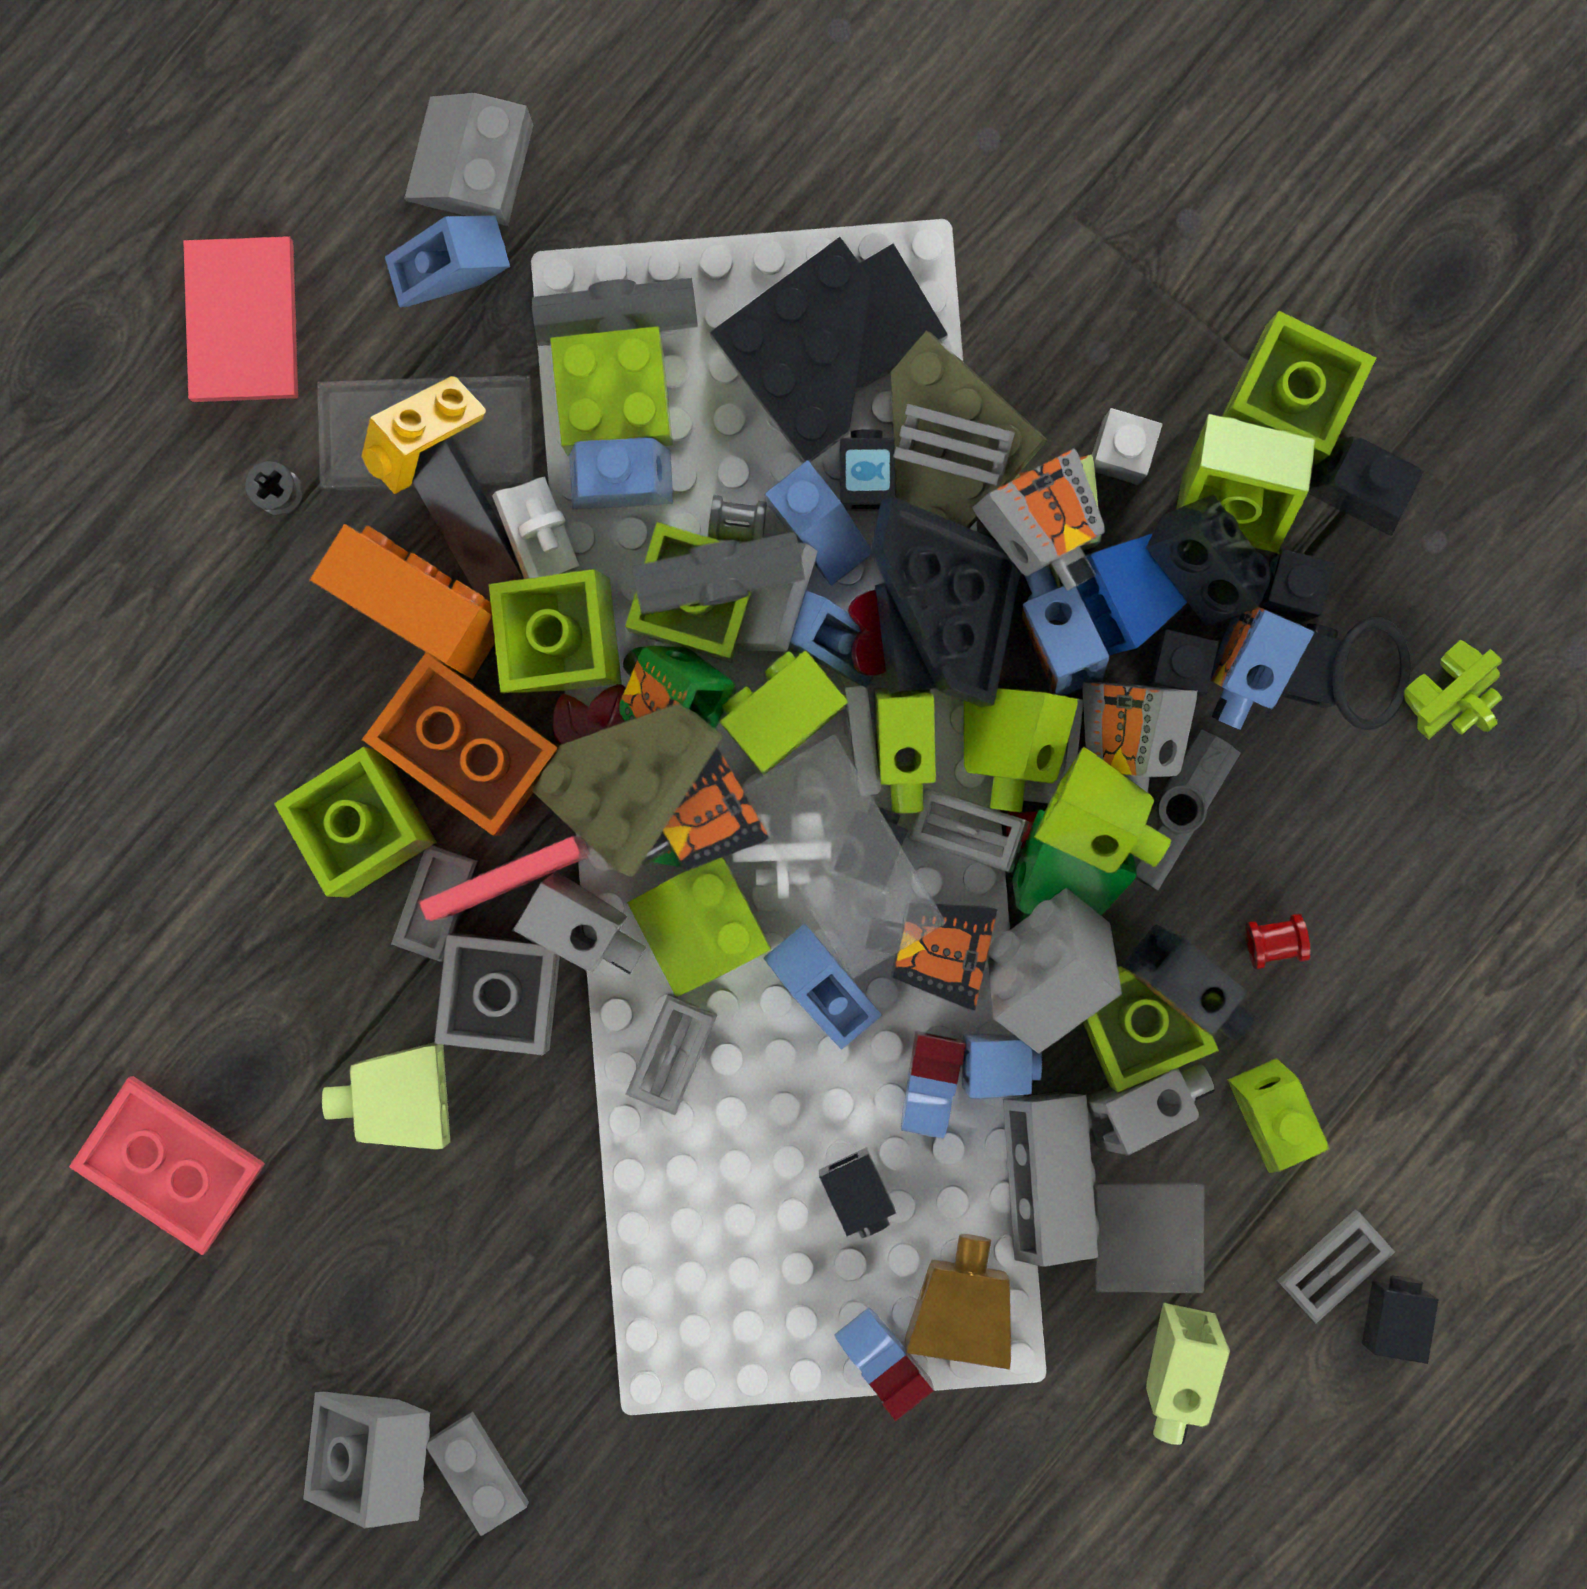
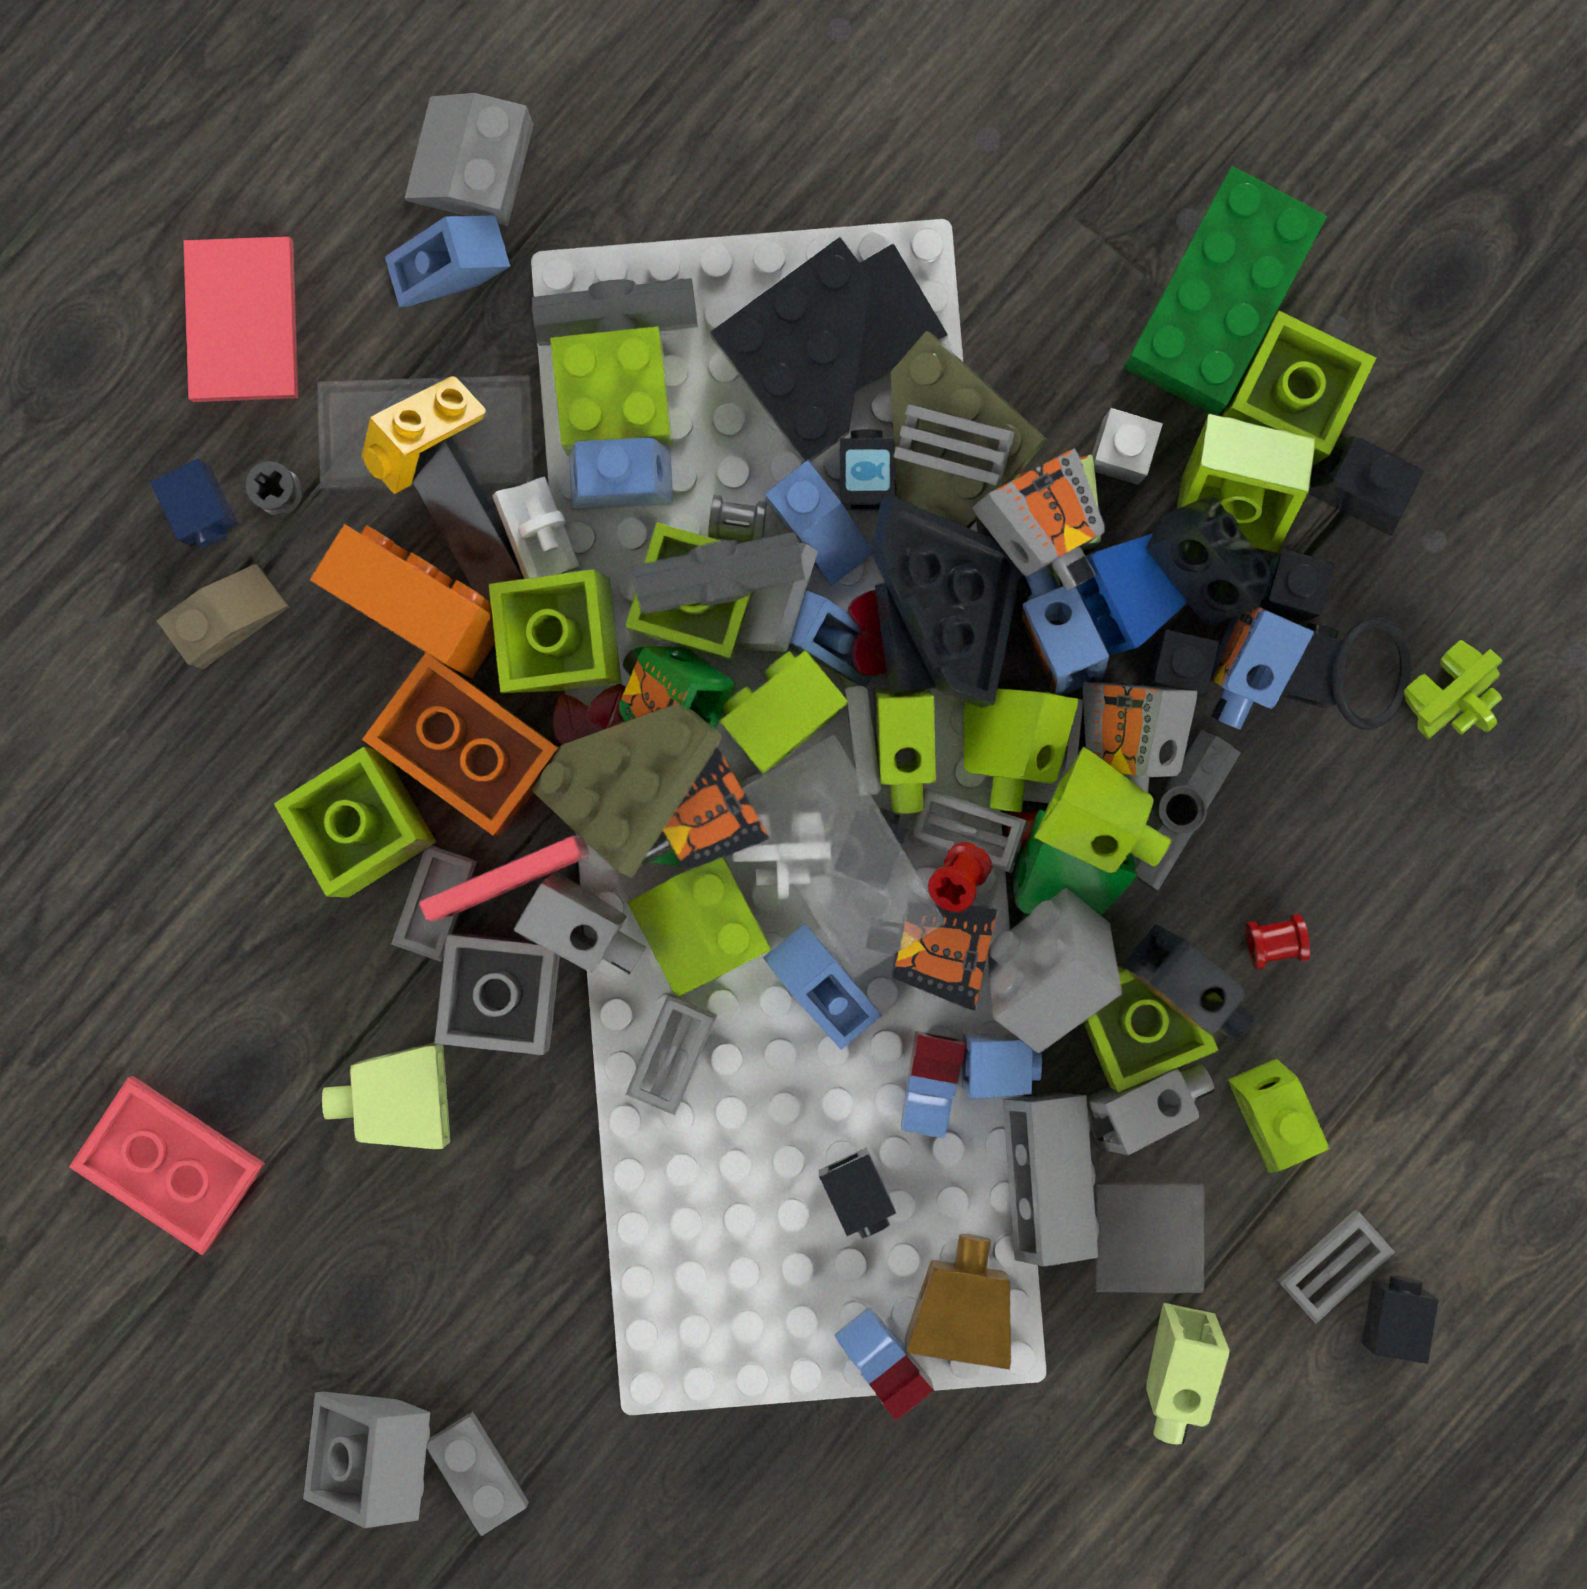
none -> dark blue brick [150,459,238,548]
none -> dark tan slope [156,564,289,669]
none -> red bush [928,842,992,912]
none -> green brick [1123,166,1327,416]

